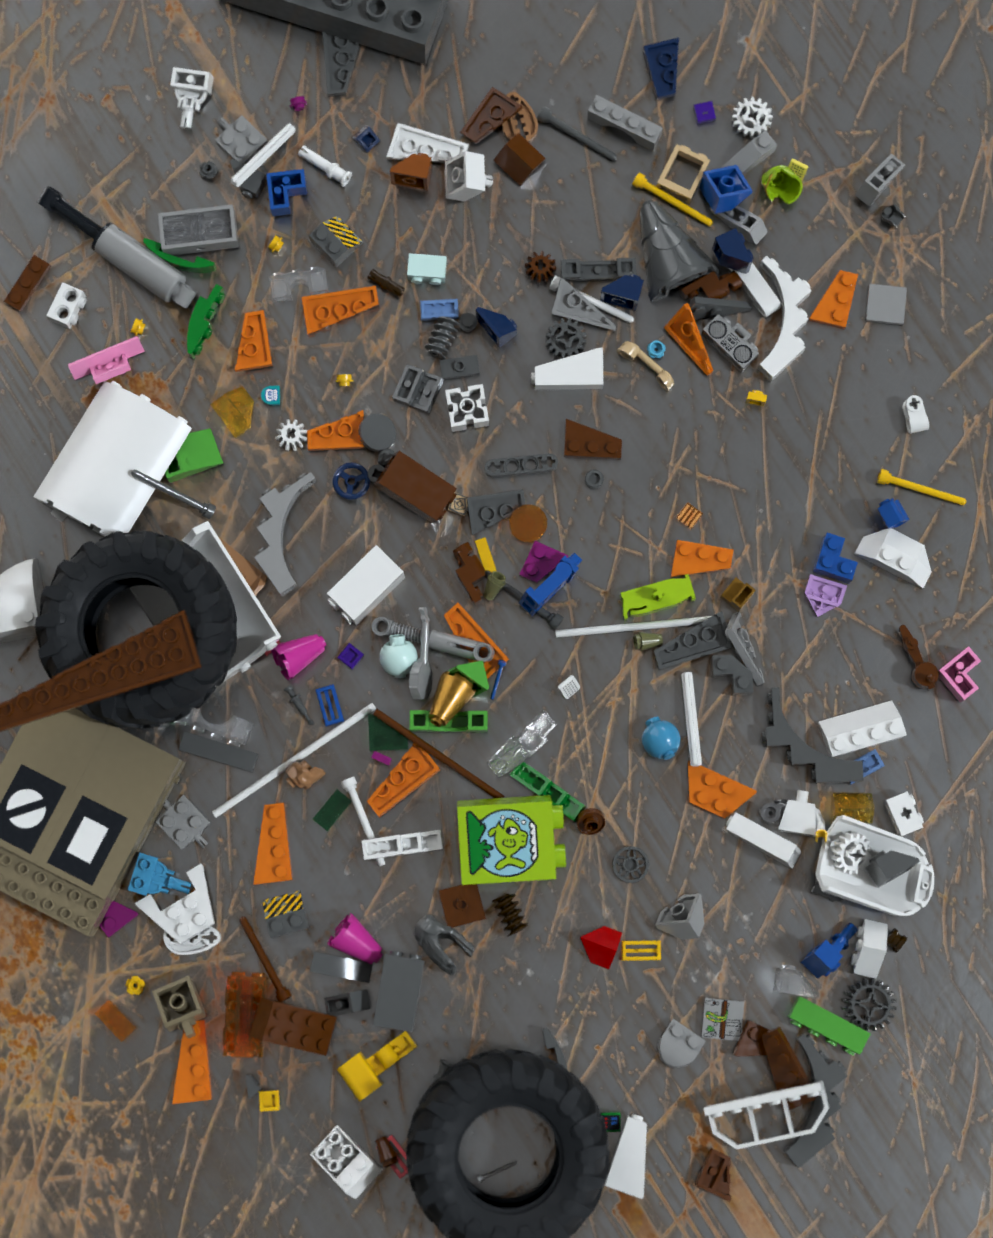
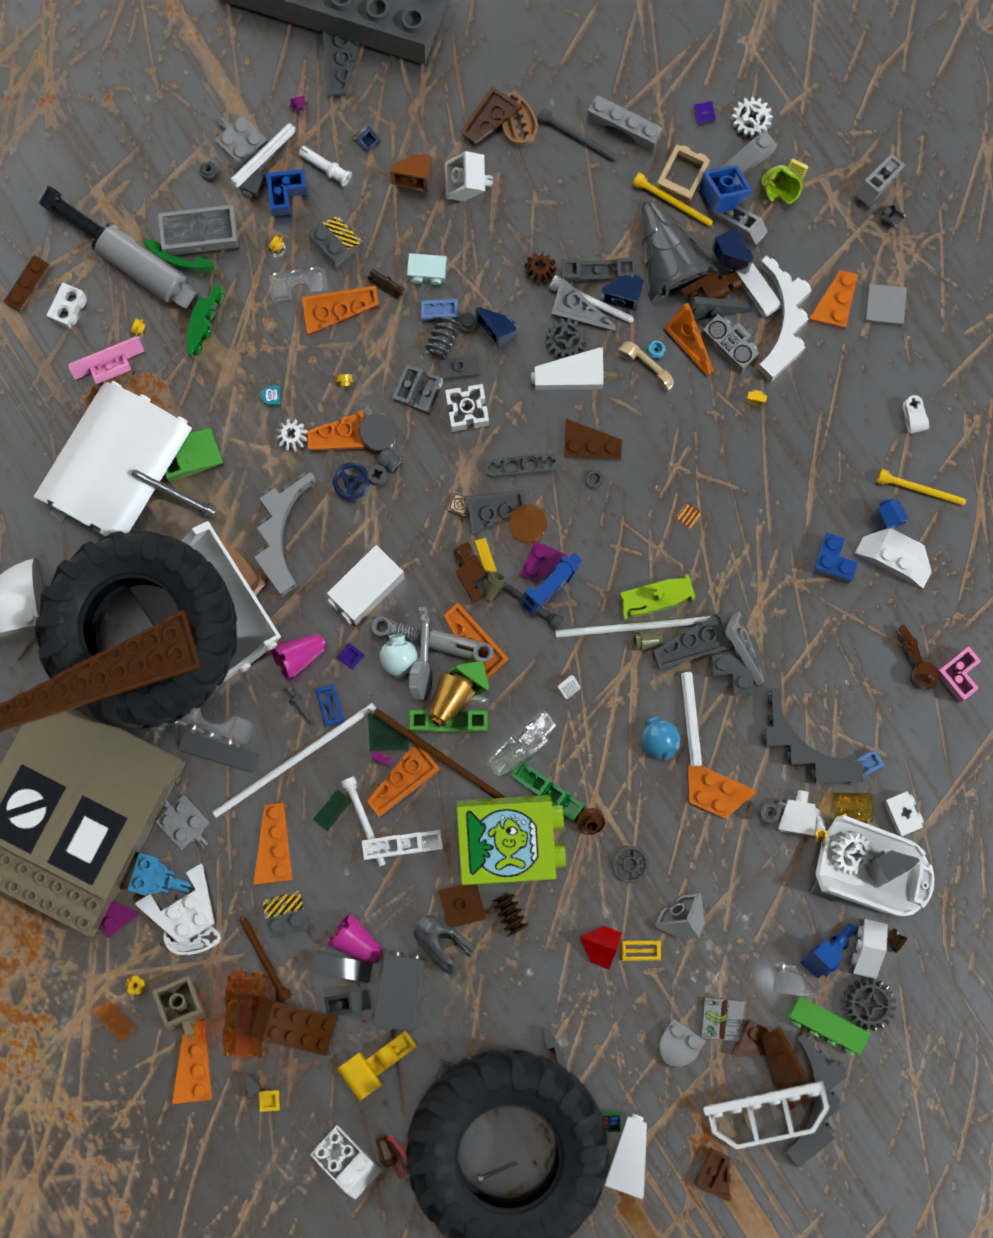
white brick [170,67,214,129] -> none
clear yellow slope [210,386,254,439] -> none
orange wing [235,310,273,372] -> none
medium nougat head [285,760,326,789] -> none
reddish brown brick [374,451,457,523] -> none
white wing [386,123,469,163] -> none
blue piece [490,660,506,699] -> none
reddish brown slope [493,133,546,186] -> none
dark blue wing [643,37,679,100] -> none
orange wing [671,540,734,578] -> none
pearl gold piece [720,577,756,612] -> none
white slope [726,812,802,869] -> none
lavender slope [805,574,847,617] -> none
white slope [818,700,907,758] -> none

